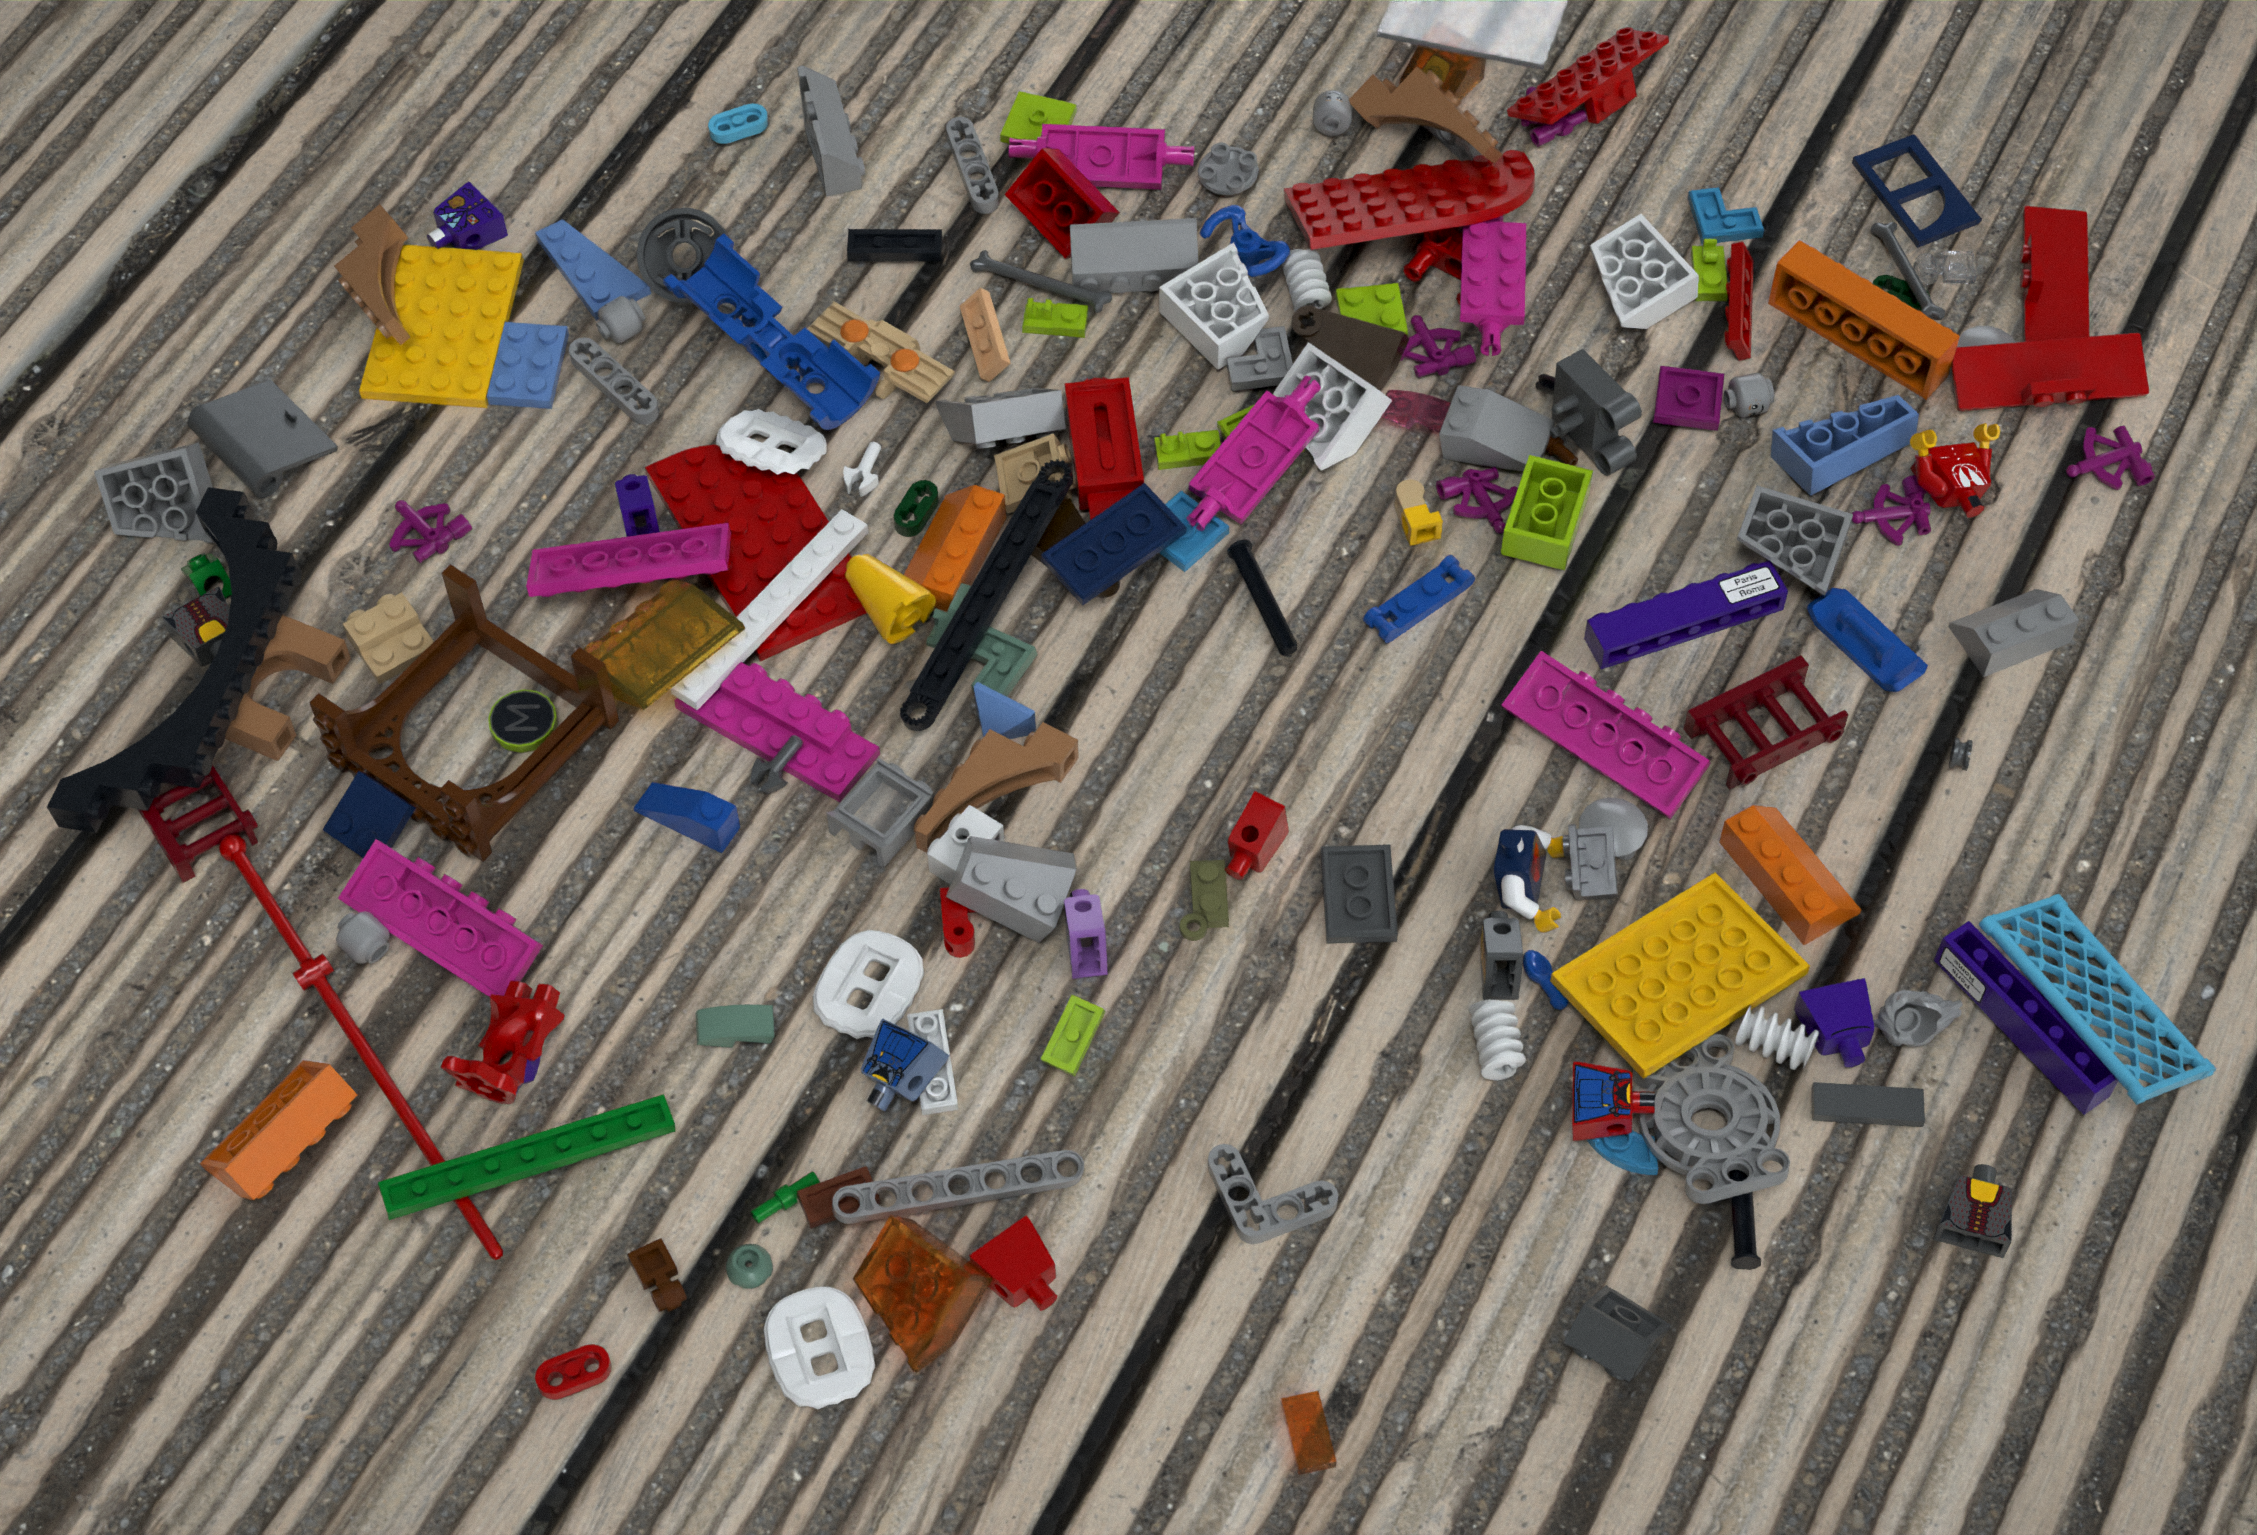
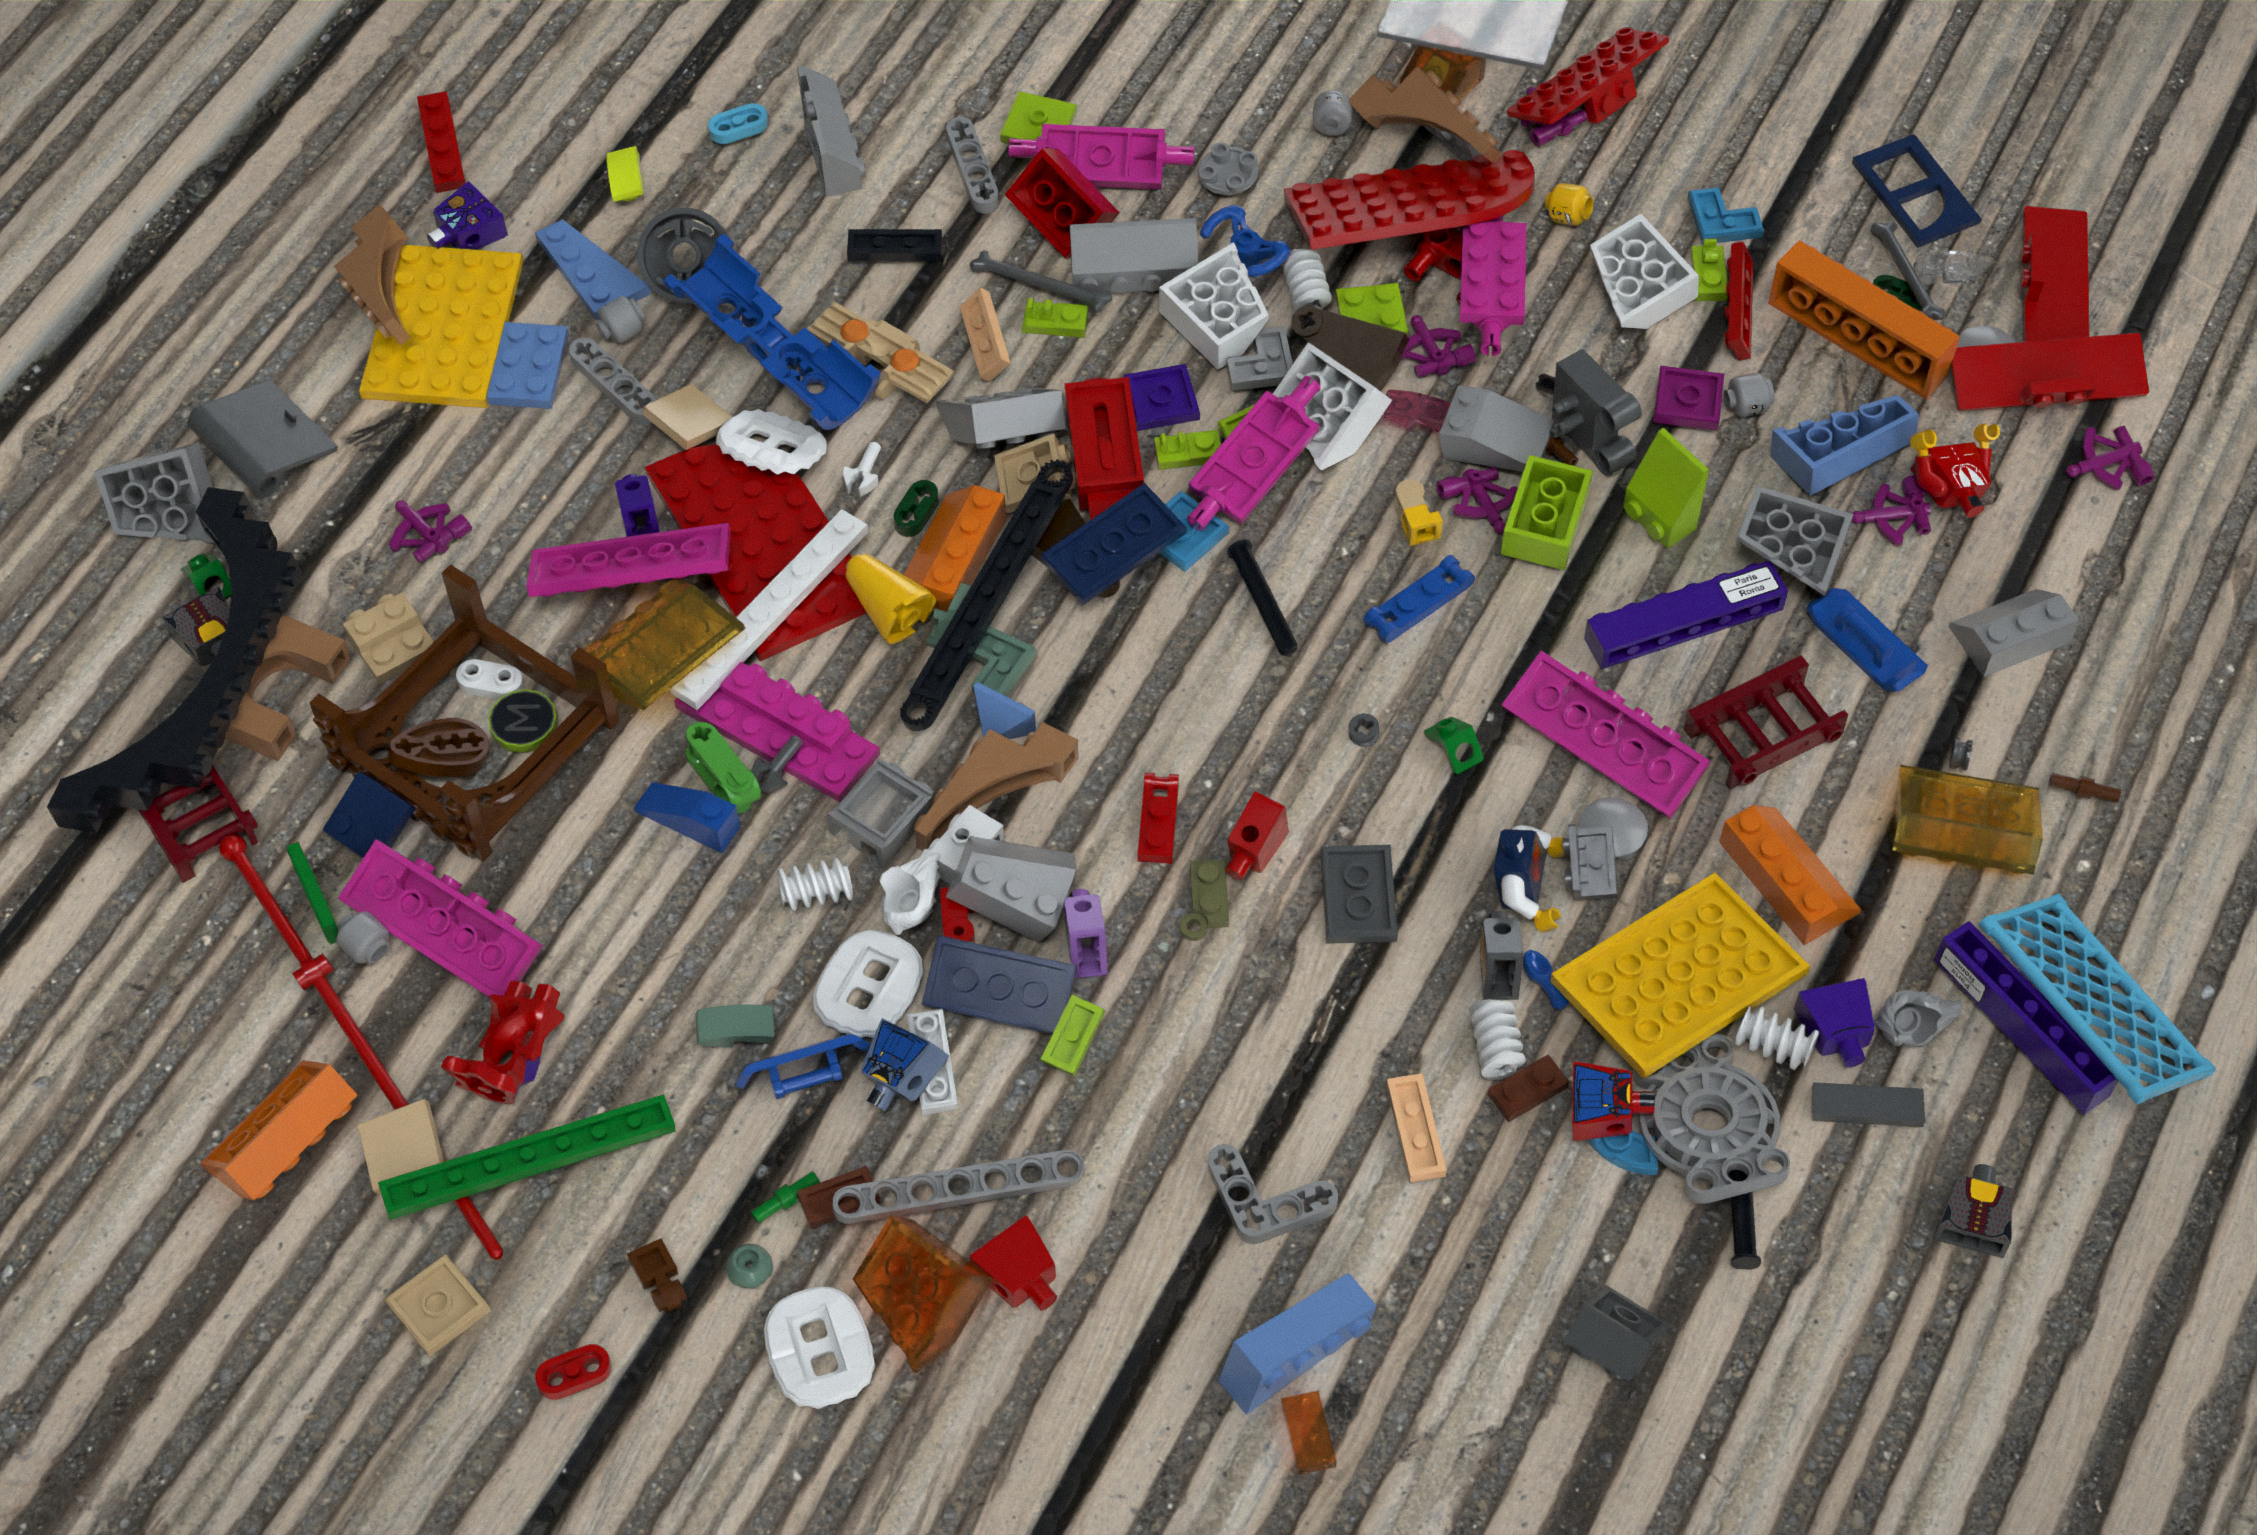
none -> green tile [286,841,338,945]
none -> tan tile [358,1099,444,1194]
none -> tan tile [384,1254,491,1357]
none -> reddish brown piece [388,718,489,777]
none -> red plate [417,91,466,193]
none -> white plate [456,659,524,700]
none -> neon yellow slope [607,146,644,202]
none -> tan tile [643,384,732,450]
none -> bright green piece [686,722,761,814]
none -> blue piece [734,1034,871,1099]
none -> white piece [777,857,853,911]
none -> white hair [879,849,941,935]
none -> dark blue tile [922,935,1077,1034]
none -> dark purple tile [1123,364,1200,431]
none -> red plate [1137,772,1179,864]
none -> medium blue wedge [1218,1273,1377,1415]
none -> dark grey bush [1348,713,1379,747]
none -> light nougat plate [1386,1073,1447,1183]
none -> green bracket [1424,717,1484,774]
none -> copper plate [1488,1054,1569,1123]
none -> yellow head [1545,183,1594,226]
none -> lime slope [1623,428,1709,549]
none -> clear yellow slope [1892,764,2043,875]
none -> reddish brown bar [2048,772,2121,802]

